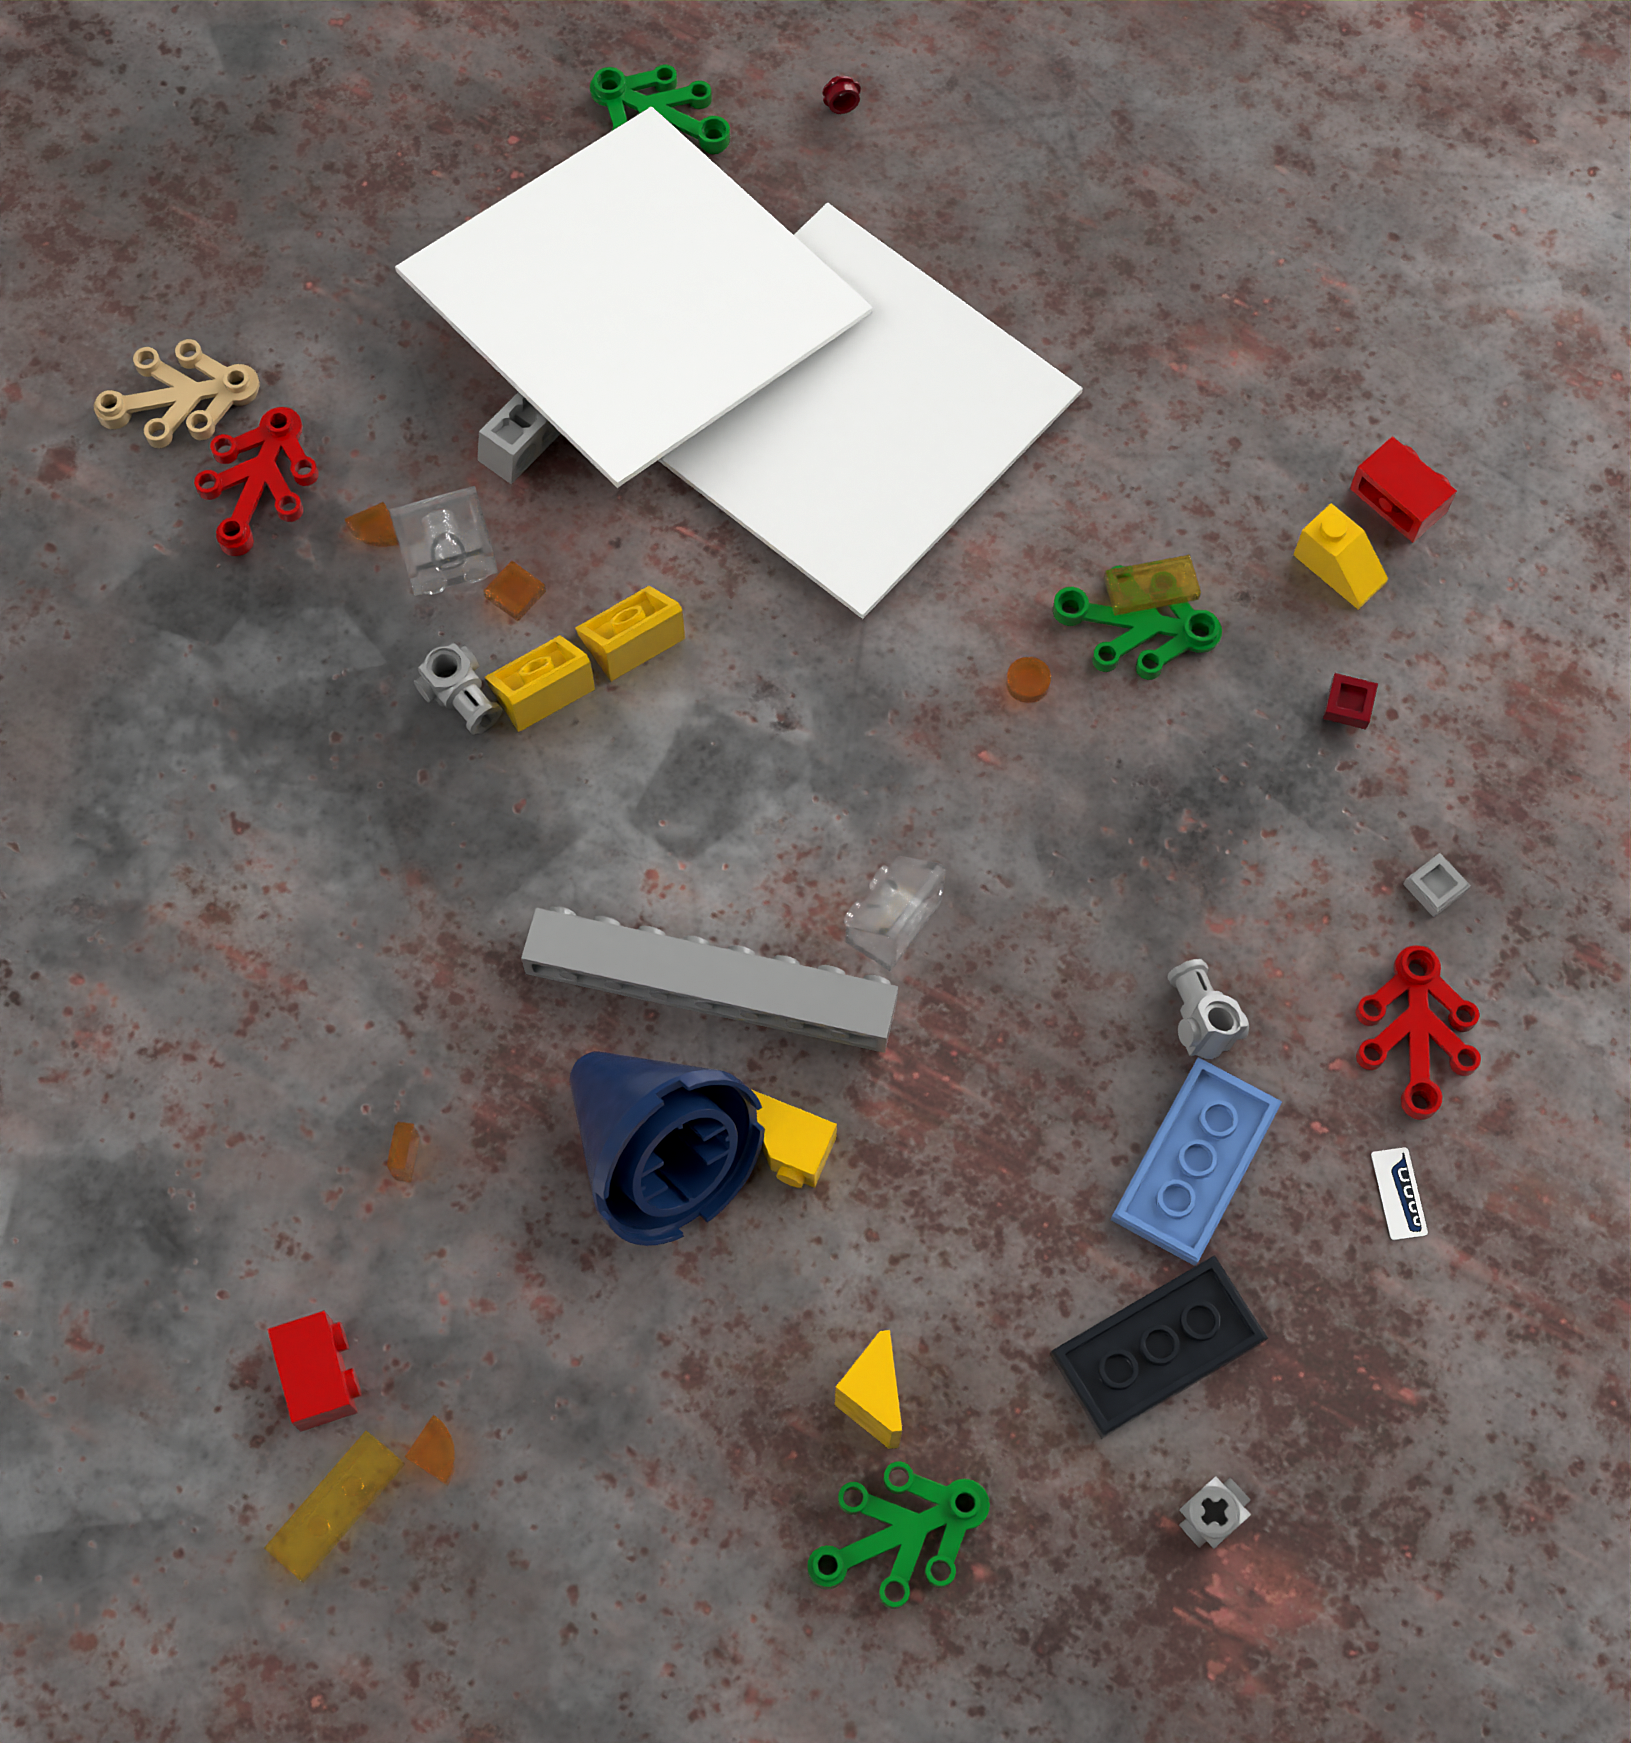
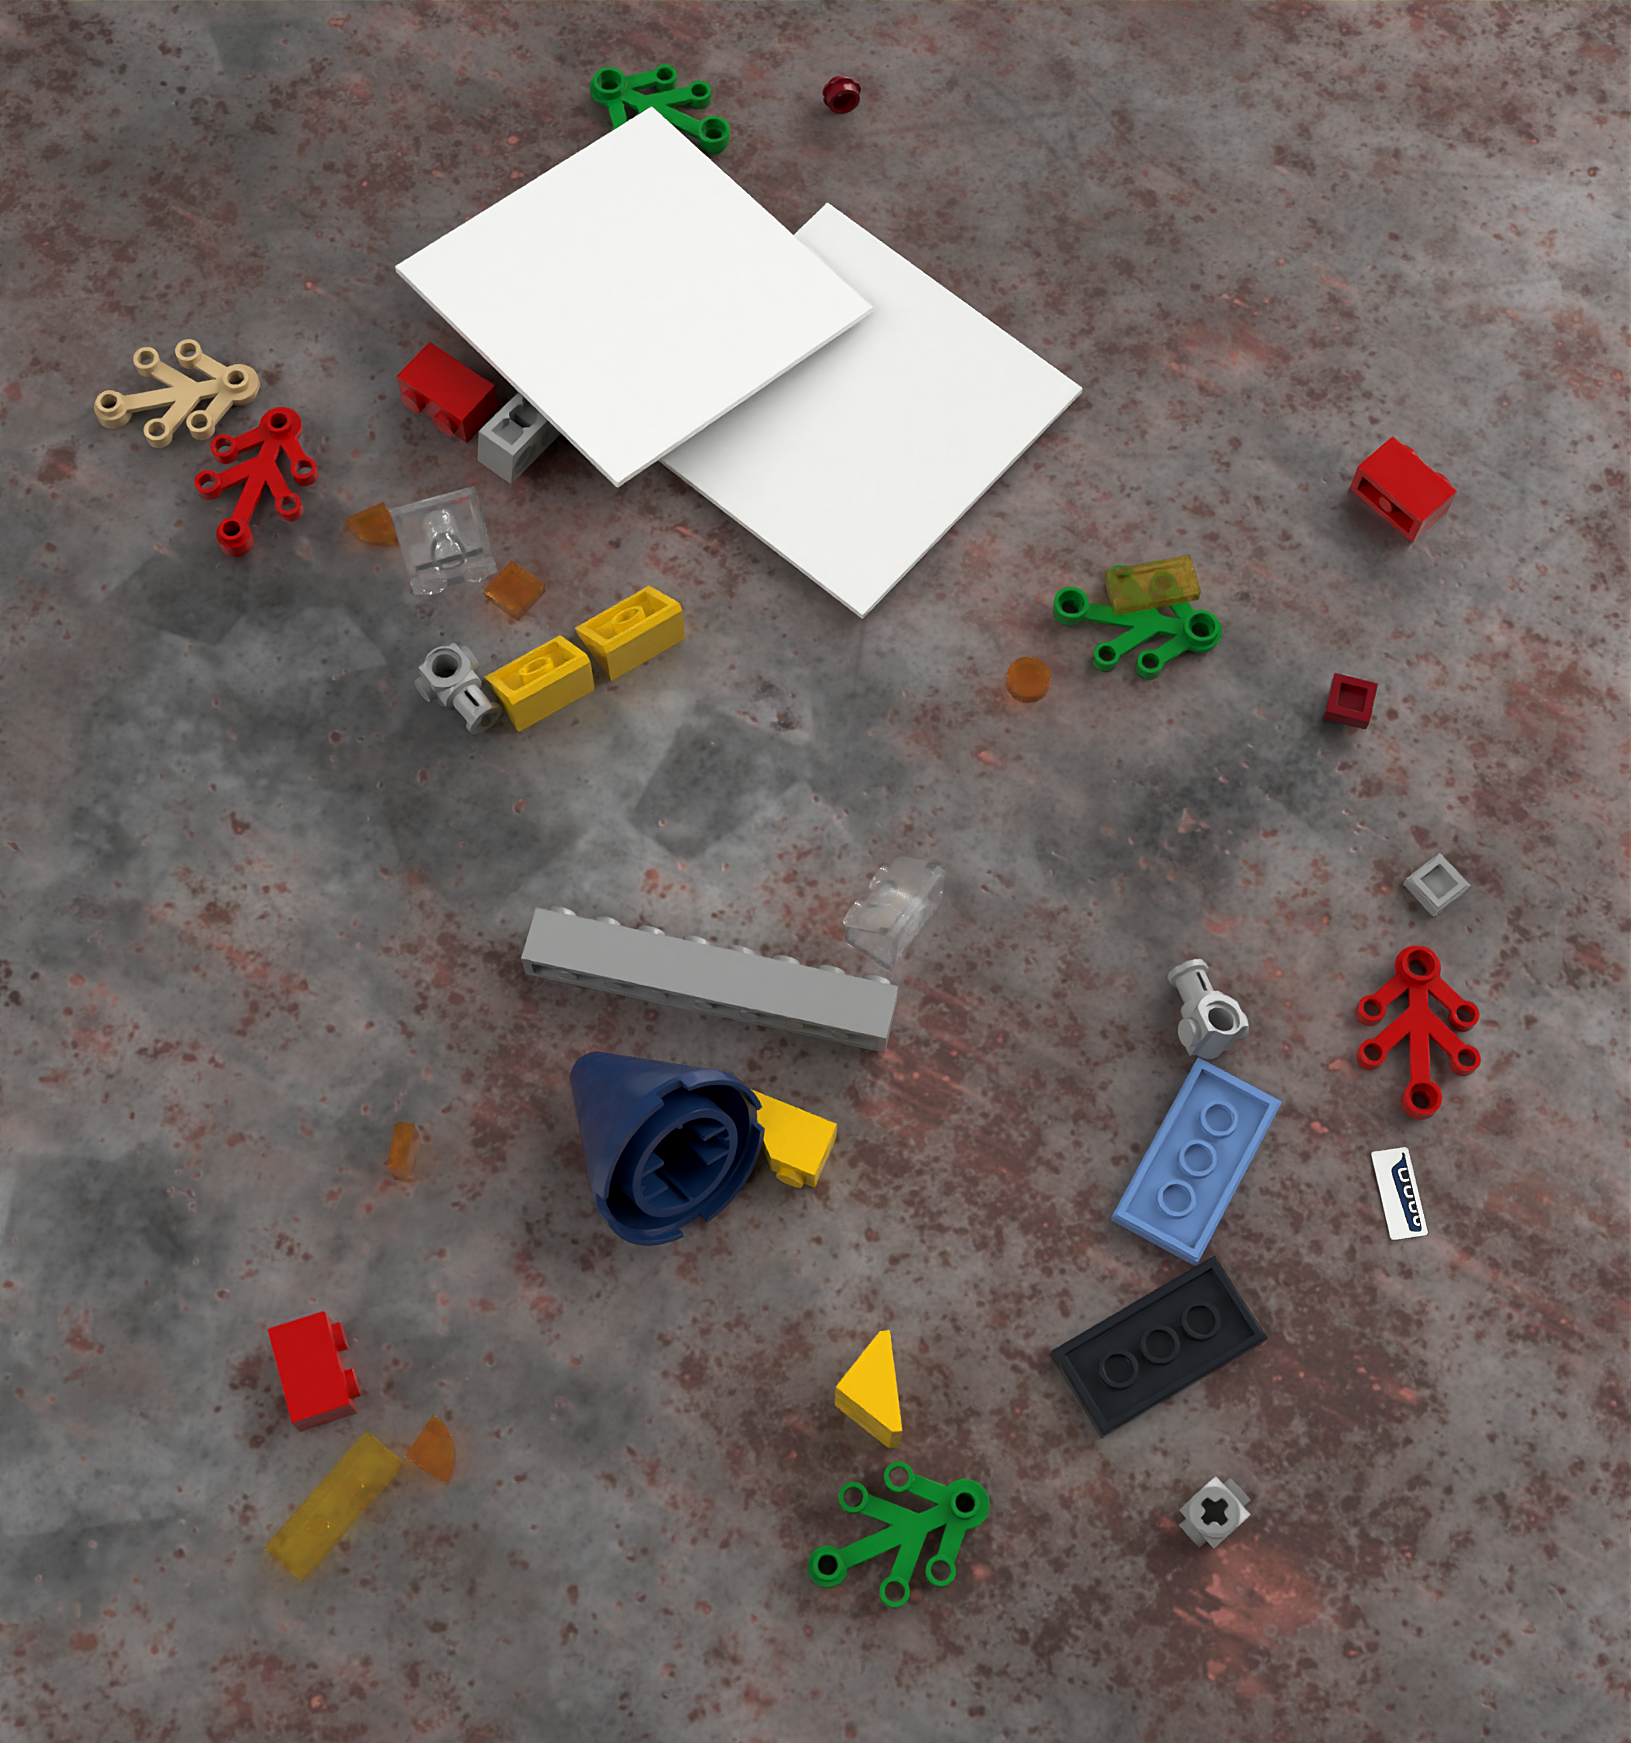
yellow slope [1293,503,1388,610] -> none
none -> red brick [397,341,499,443]

